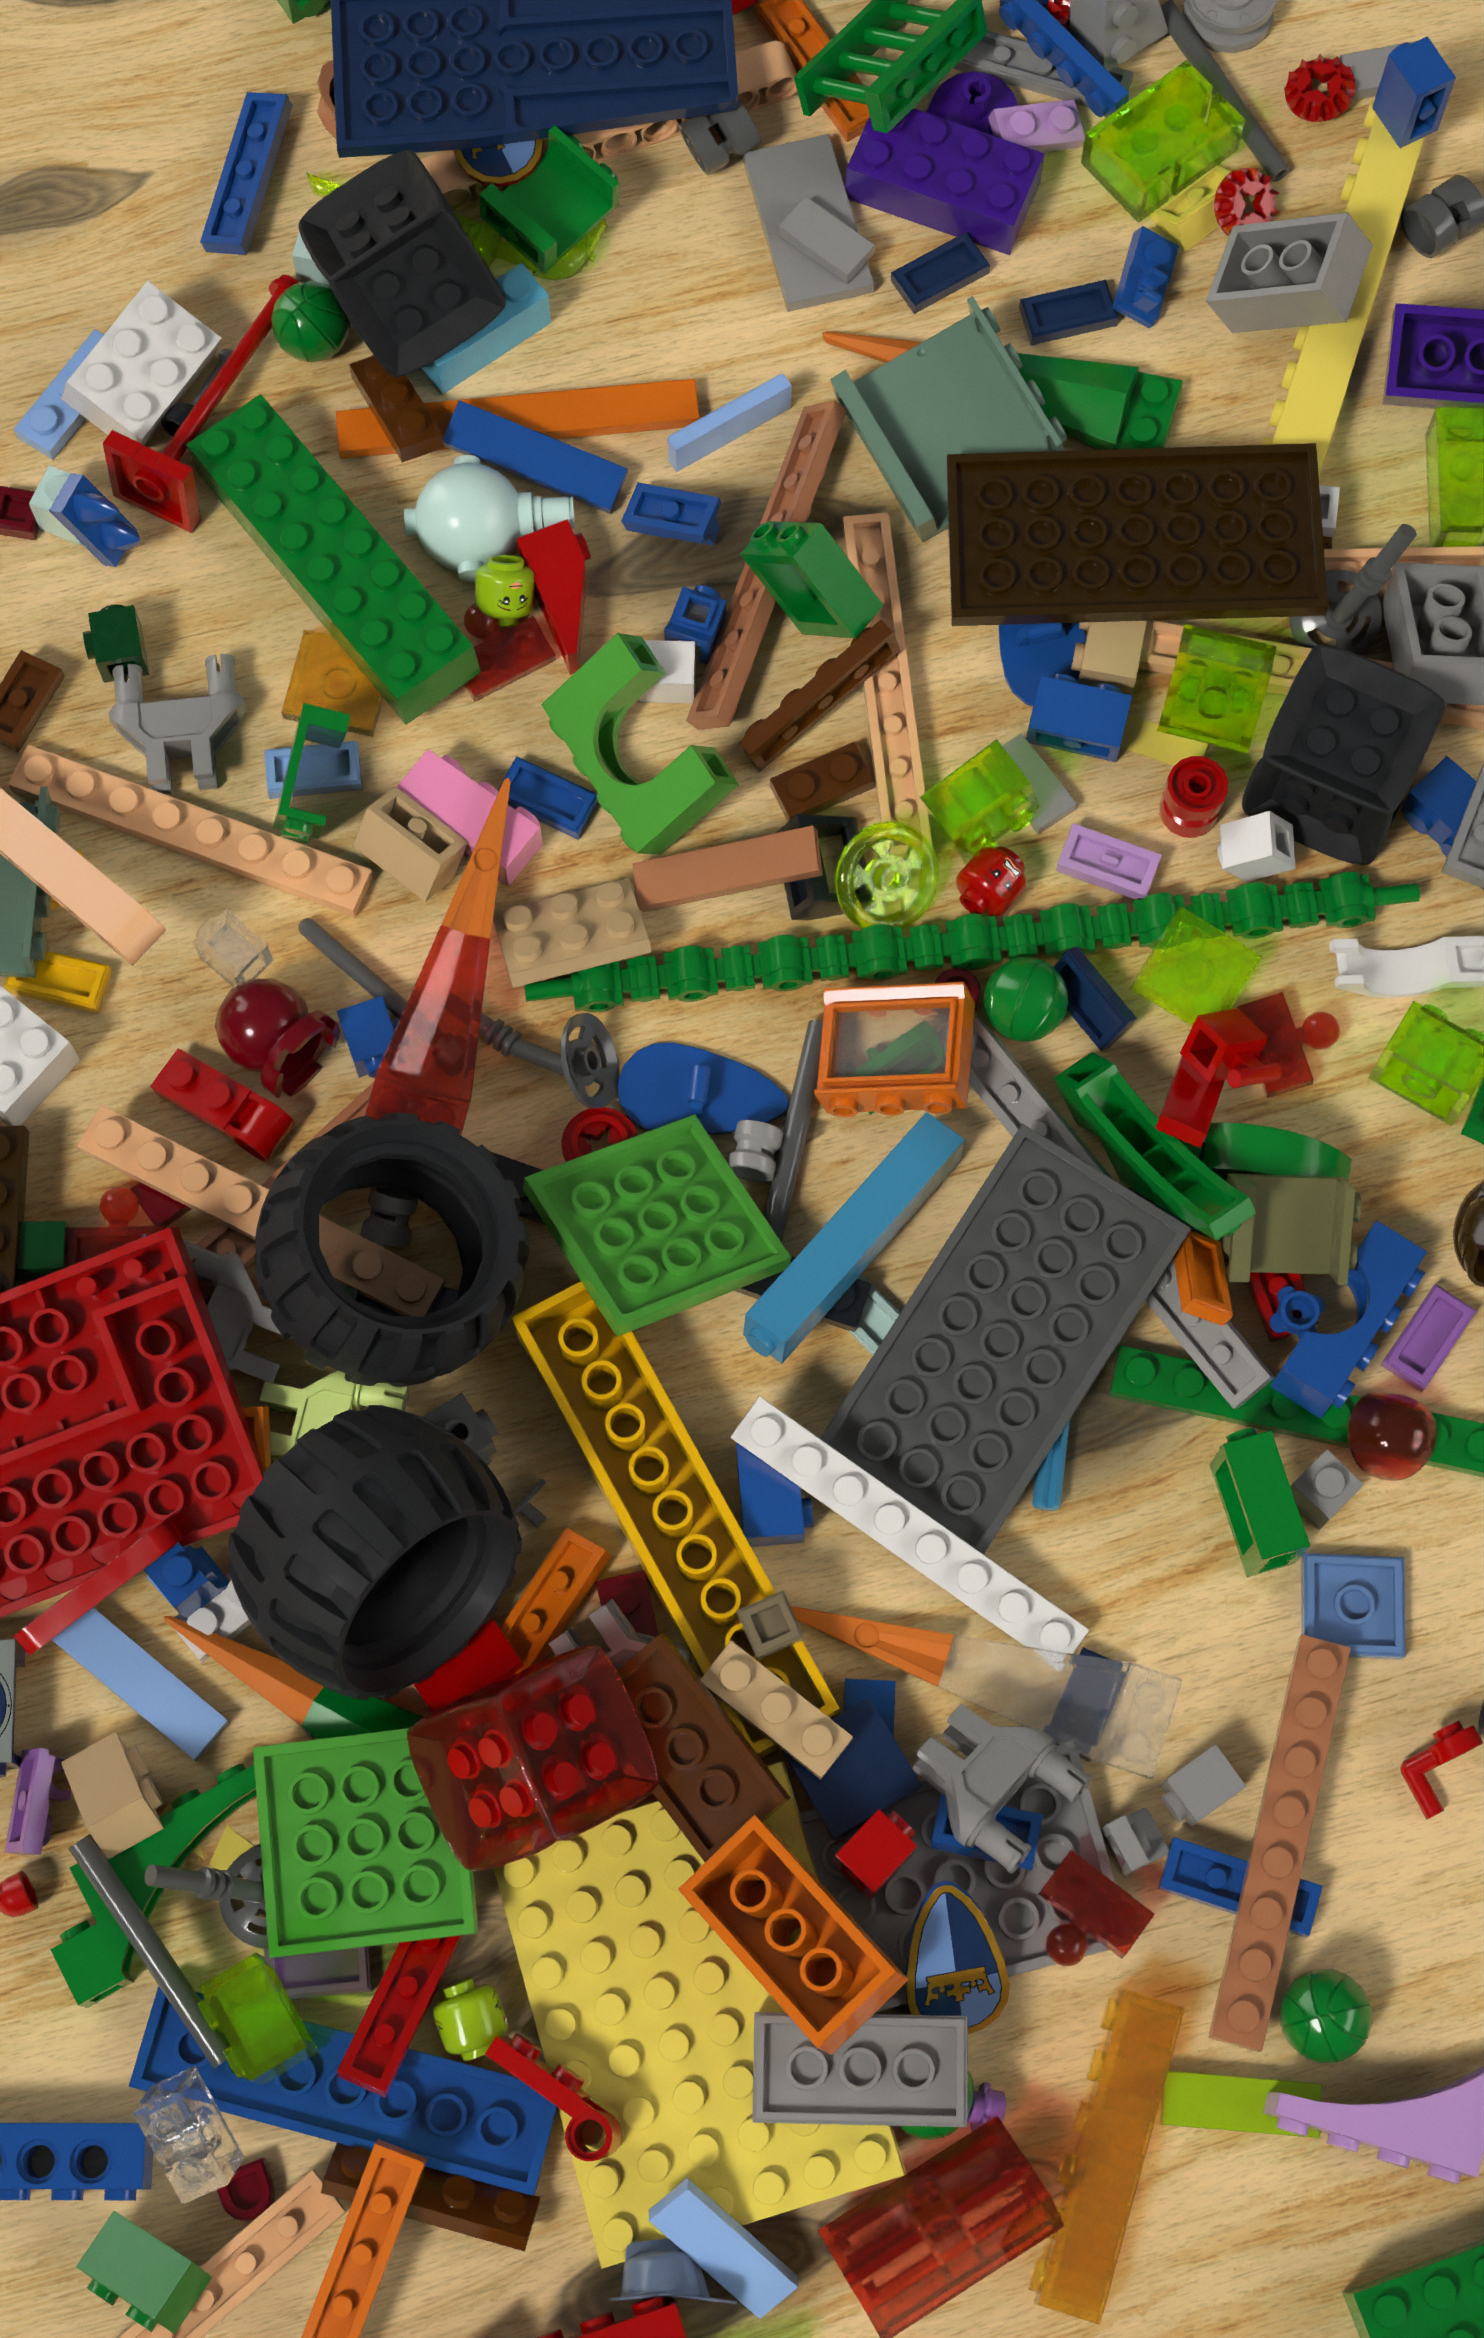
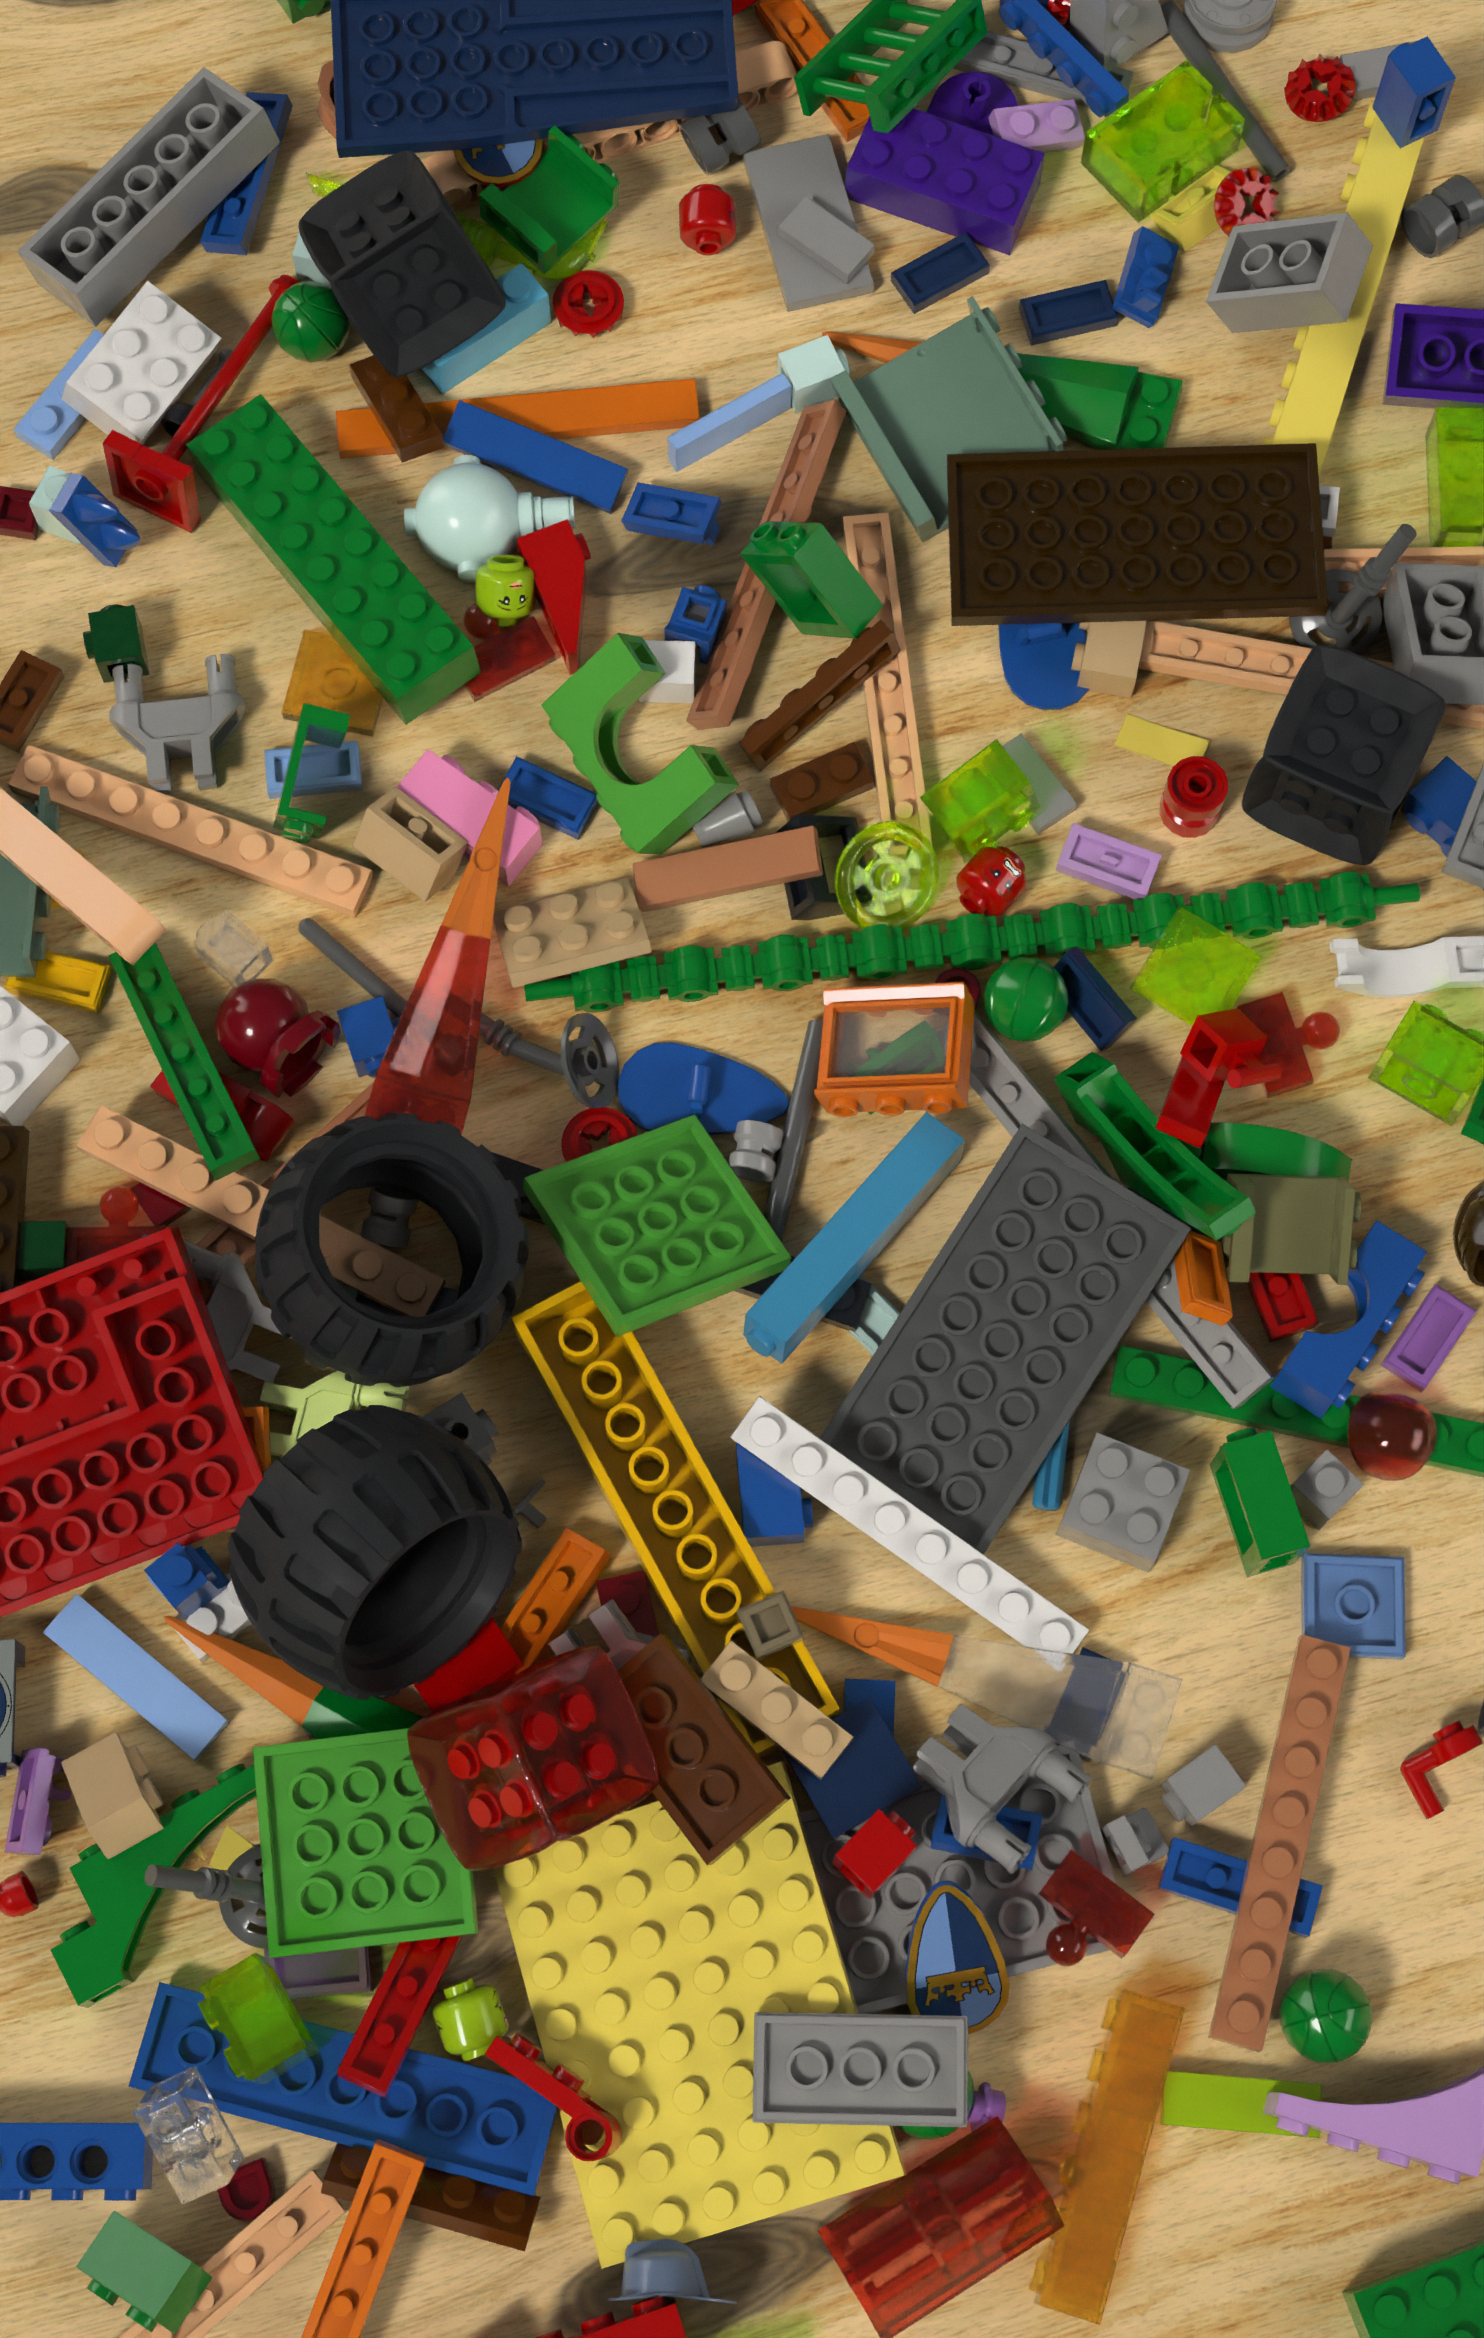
red beam [13,1516,185,1656] -> none
dark grey piece [69,1834,235,2069] -> none
light blue tile [649,2177,798,2319] -> none
orange brick [678,1815,909,2055] -> none
blue brick [1026,674,1132,762] -> none
clear neon green brick [1157,624,1276,753] -> none
white brick [1217,811,1296,882] -> none
blue plate [1269,1286,1325,1340] -> none
none -> light grey brick [17,67,280,327]
none -> green plate [108,942,260,1181]
none -> red gear [552,270,624,339]
none -> red head [679,184,736,256]
none -> light grey cone [693,789,764,847]
none -> light aqua brick [777,335,850,413]
none -> light grey brick [1056,1433,1191,1573]

